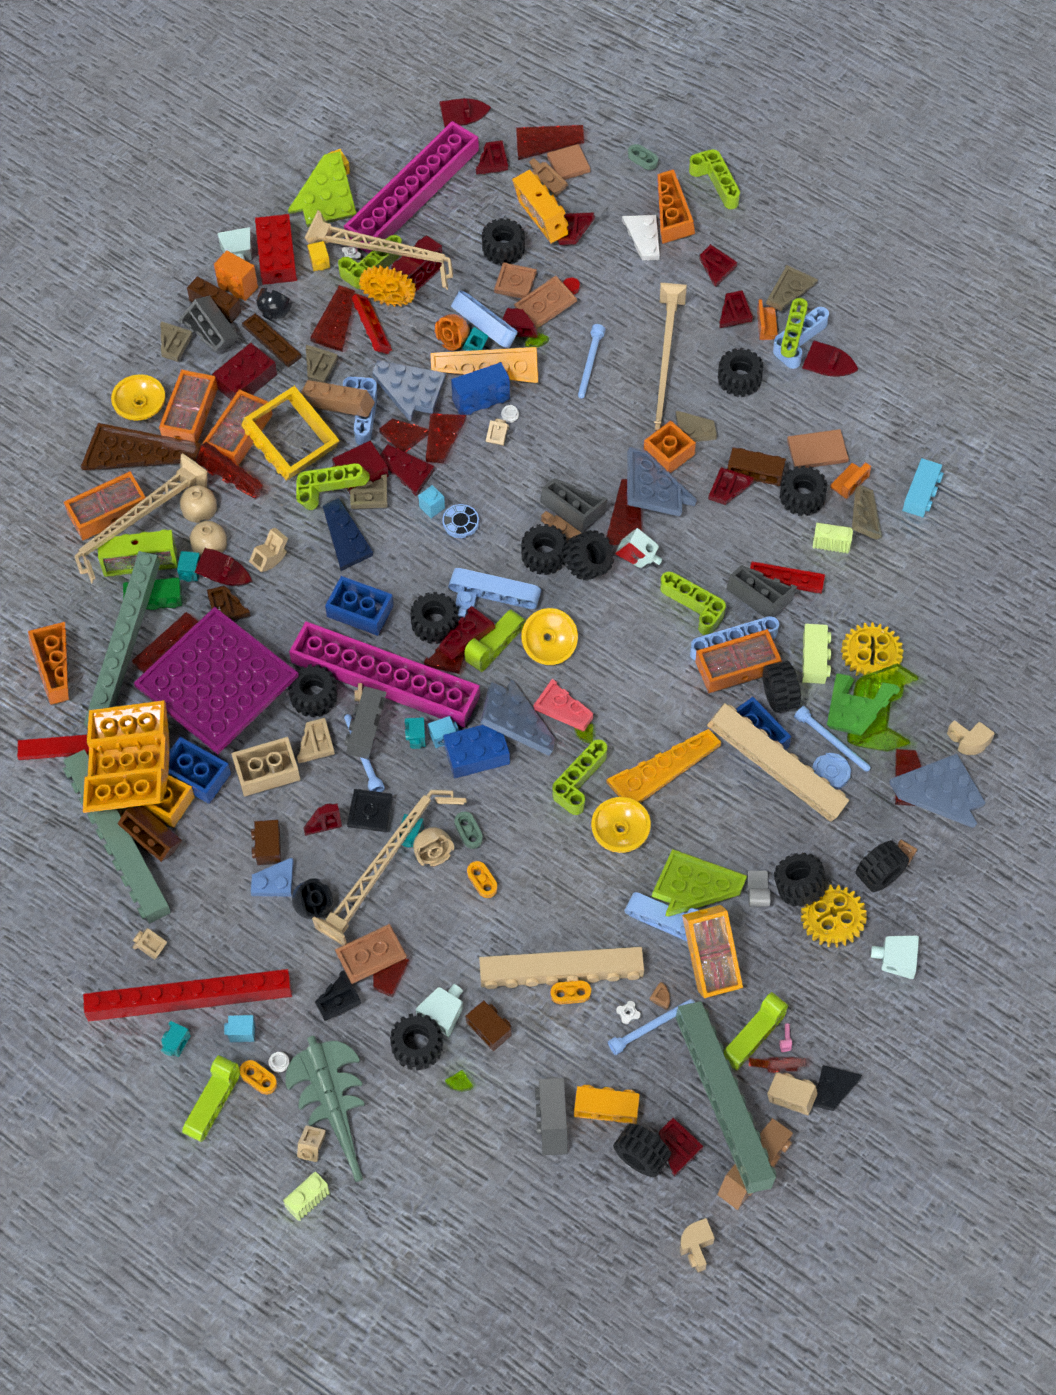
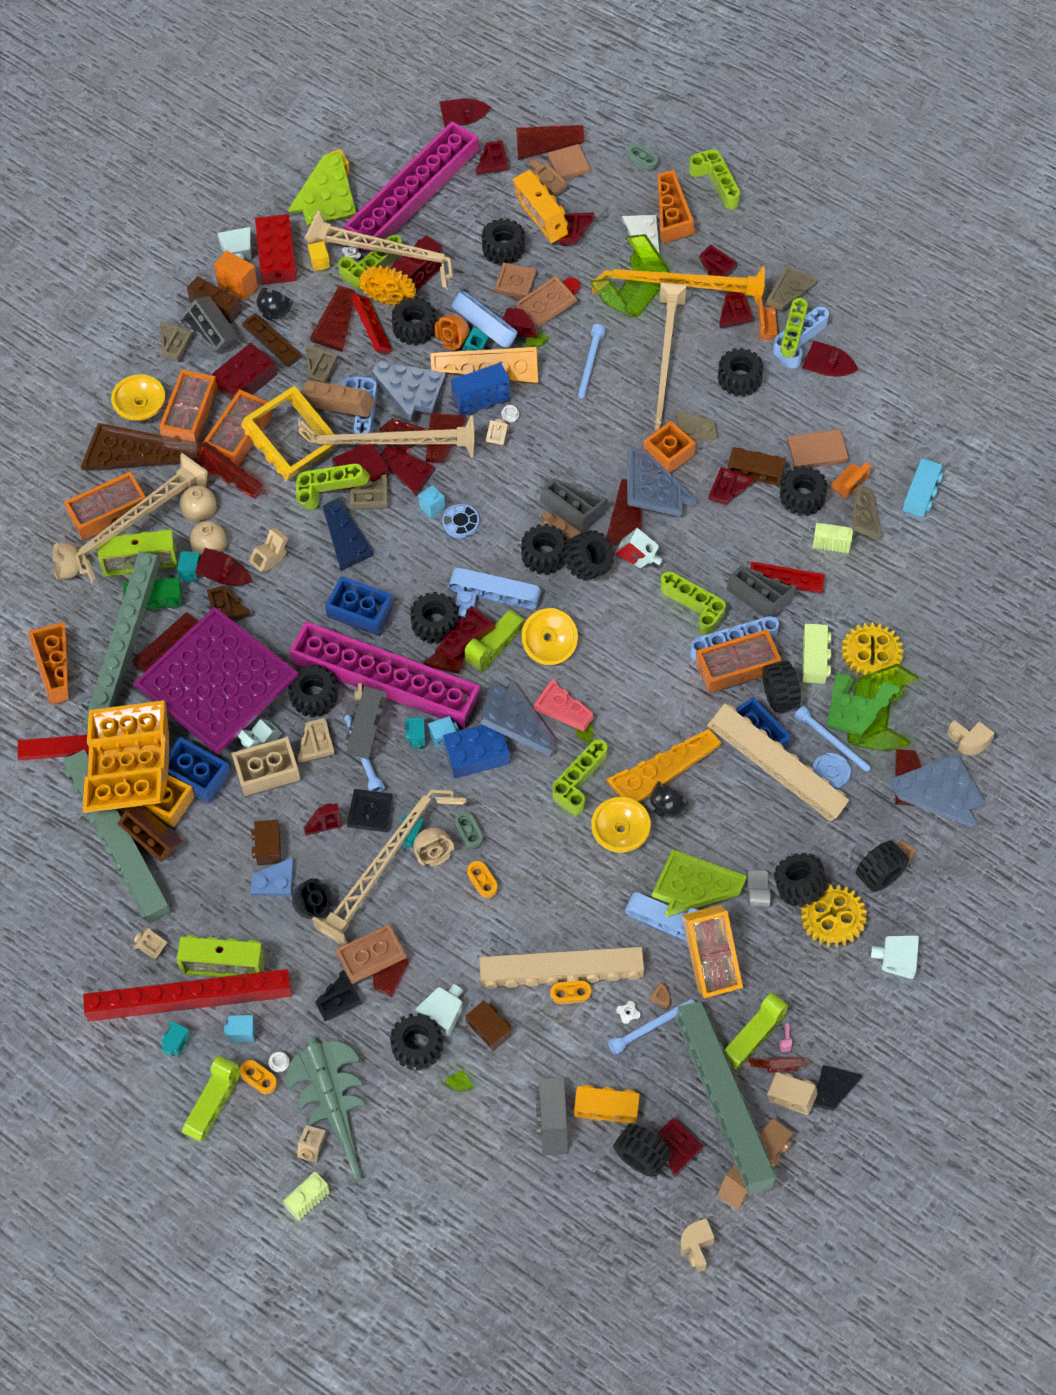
none -> tan cylinder [52,542,84,579]
none -> lime brick [177,935,266,977]
none -> light aqua brick [238,719,282,748]
none -> tan piece [298,415,474,457]
none -> black tyre [392,297,436,345]
none -> clear neon green windscreen [590,234,670,317]
none -> light orange piece [592,266,765,307]
none -> black cylinder [650,781,690,818]

